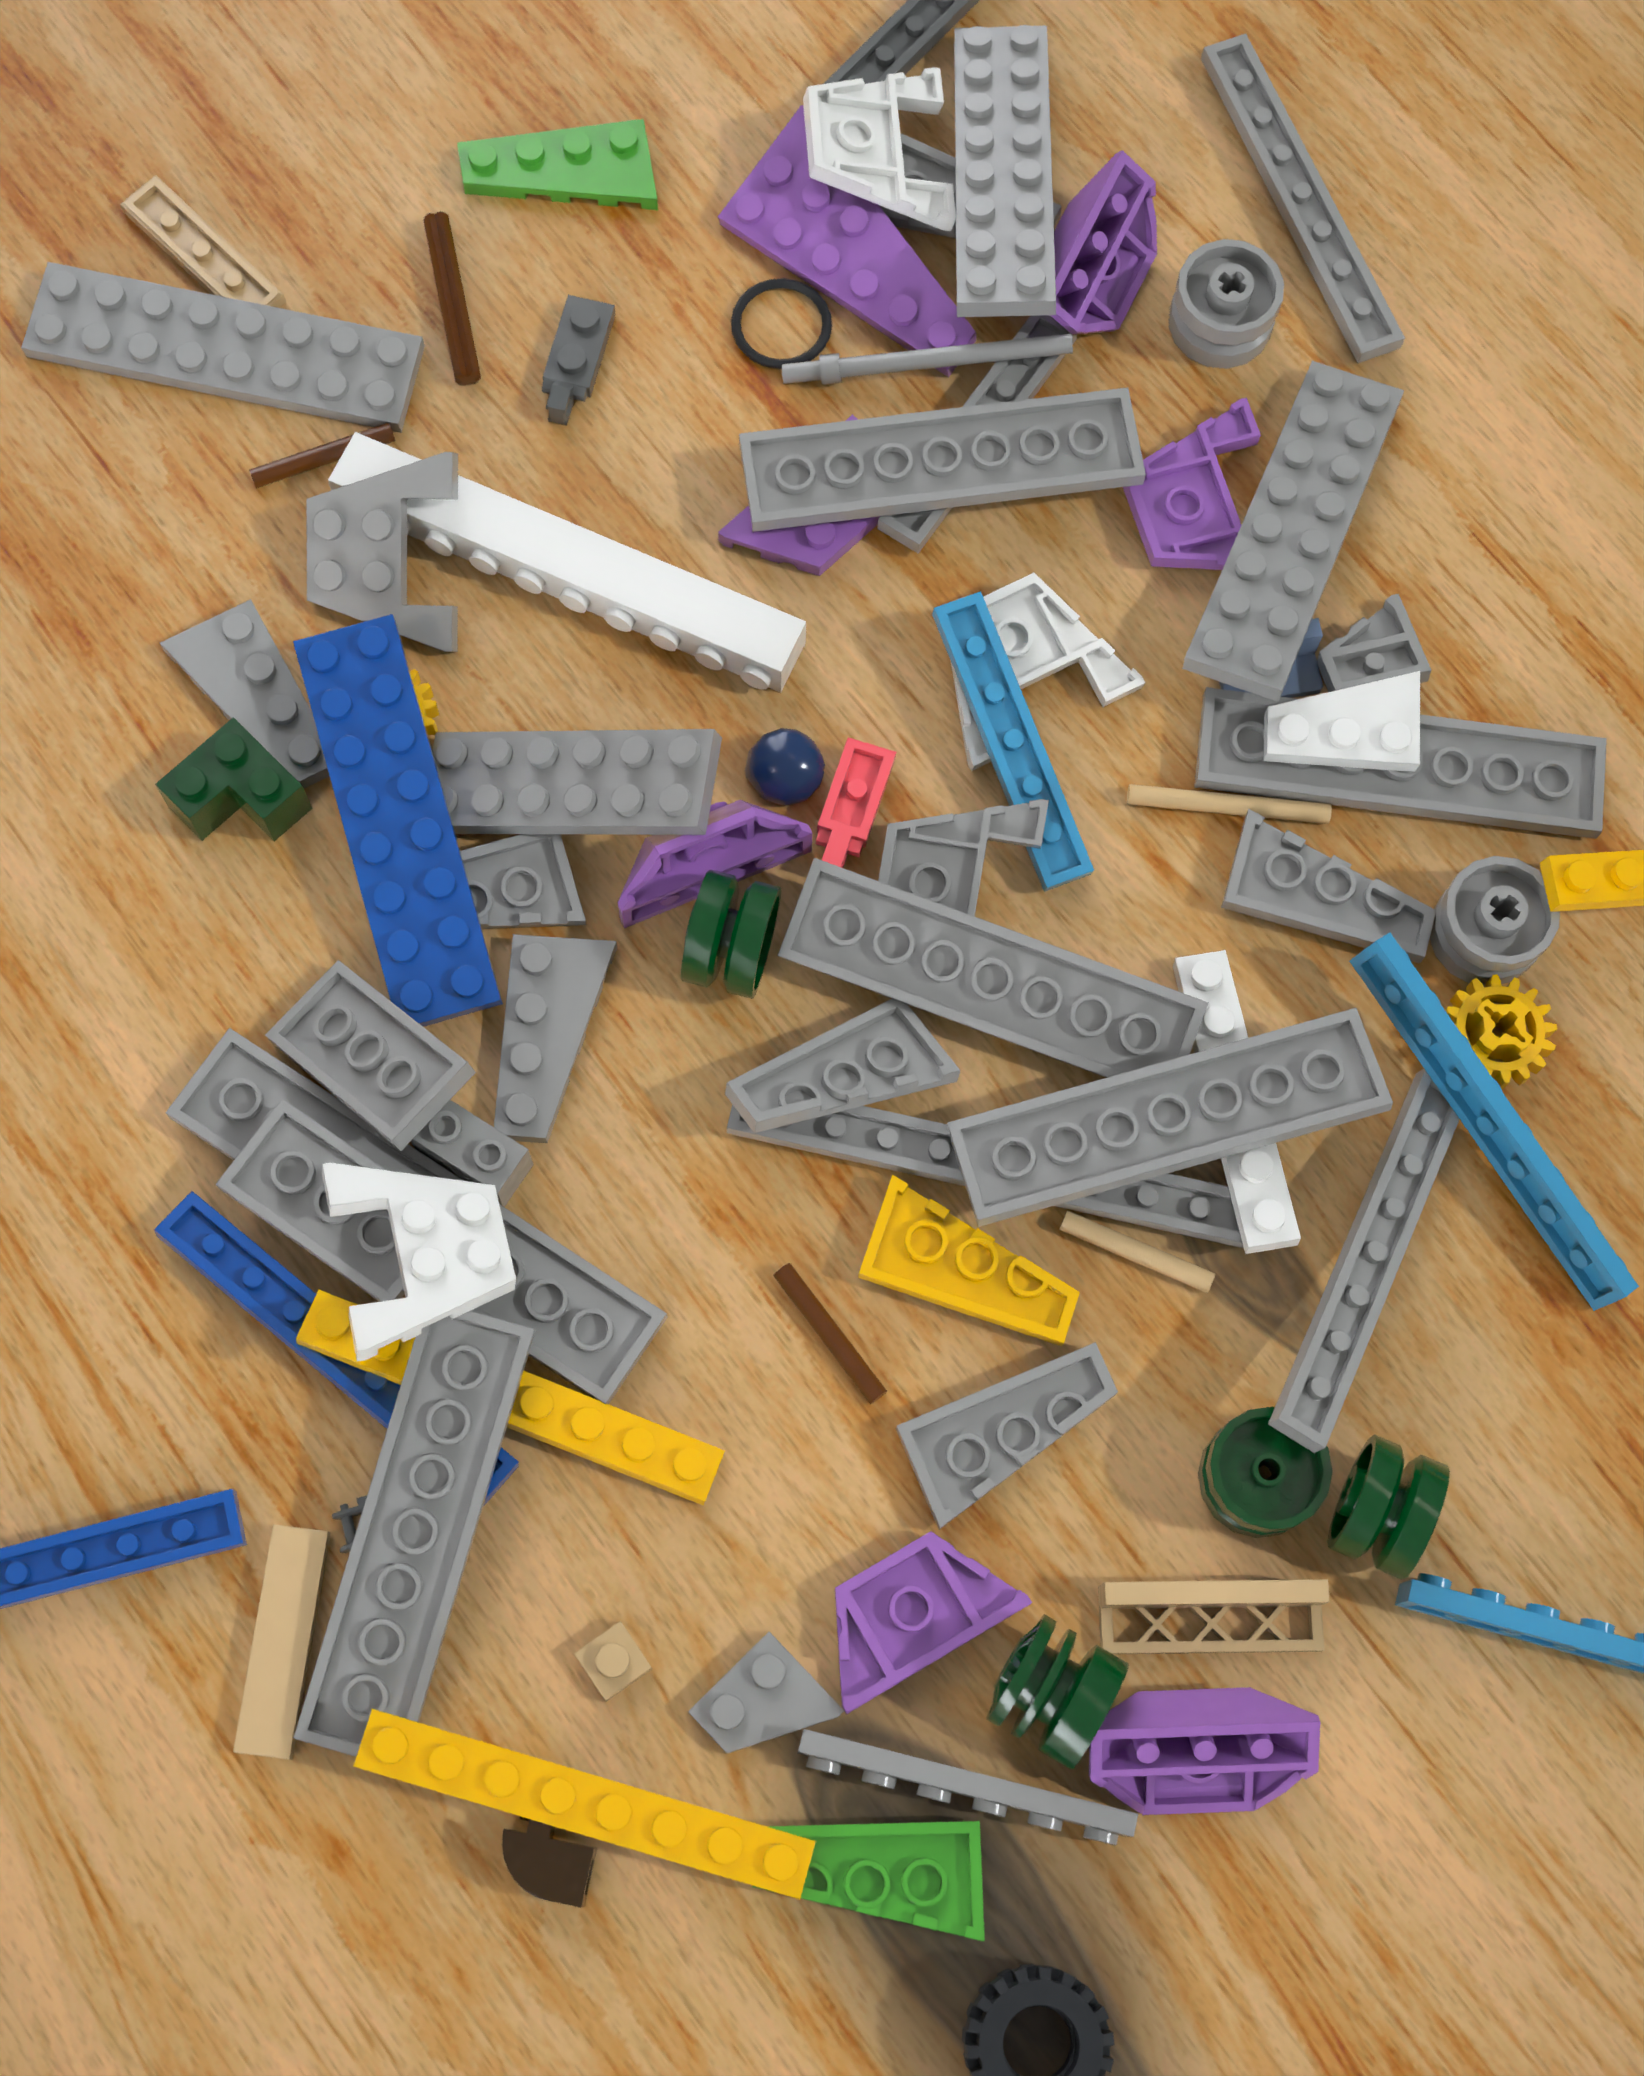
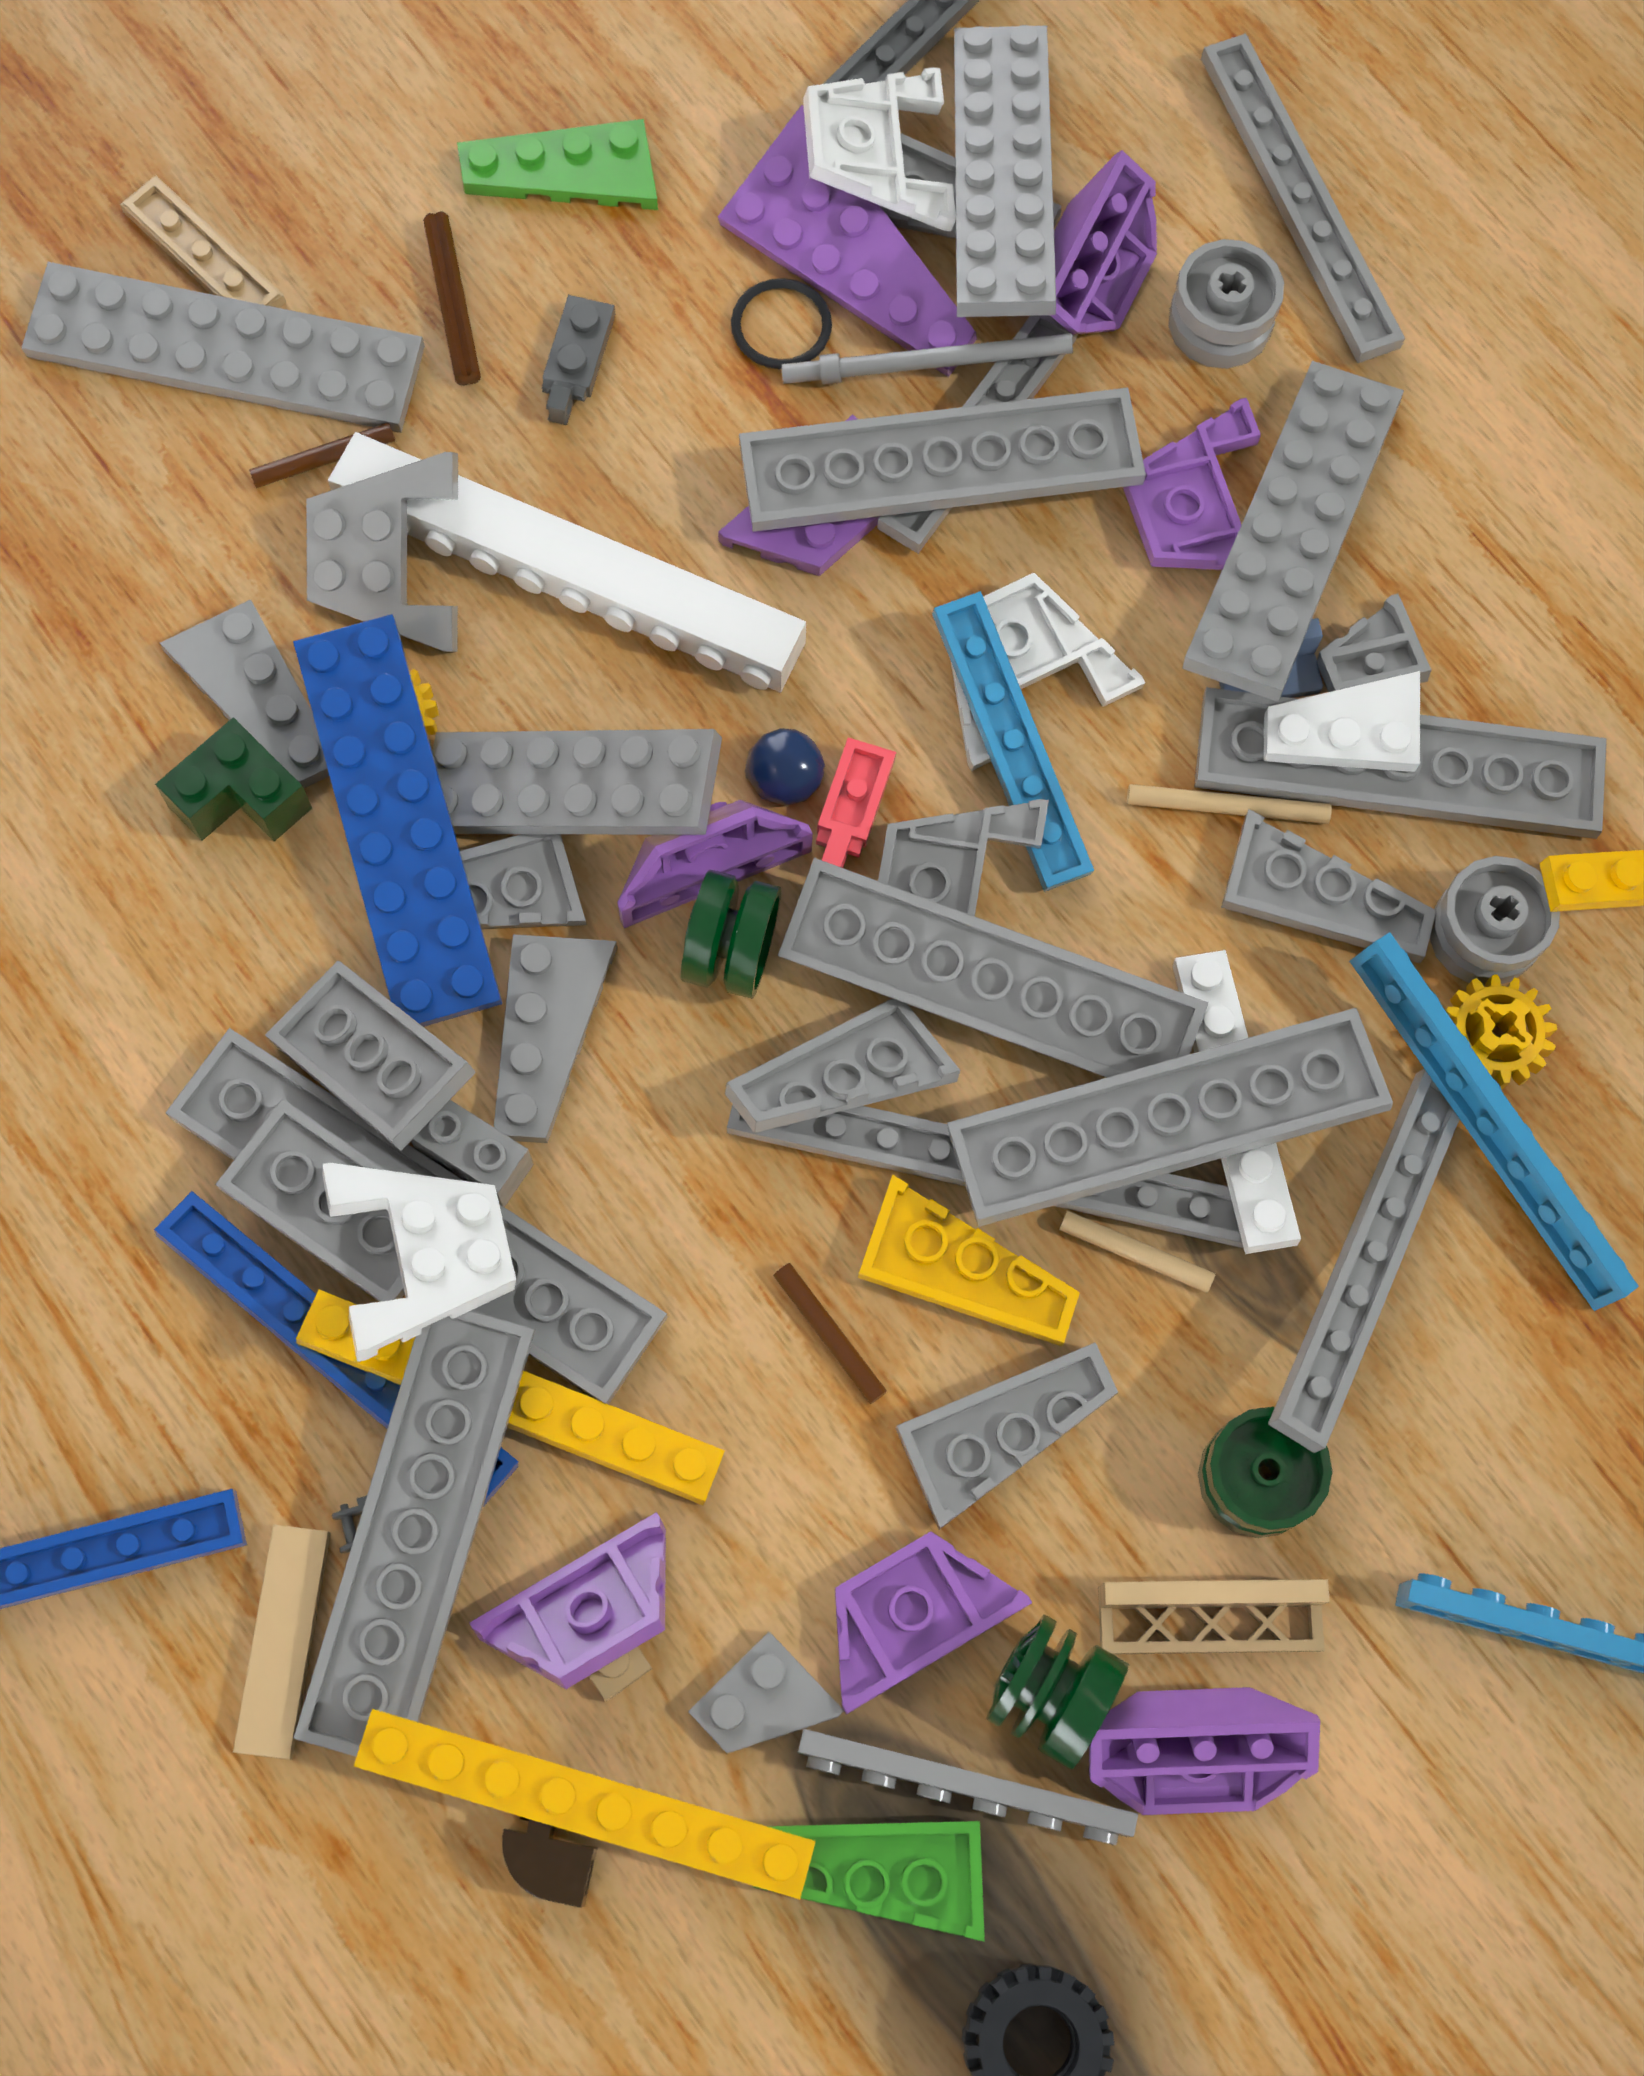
dark green wheel [1327,1435,1450,1580] -> none
none -> medium lavender wing [470,1512,666,1689]

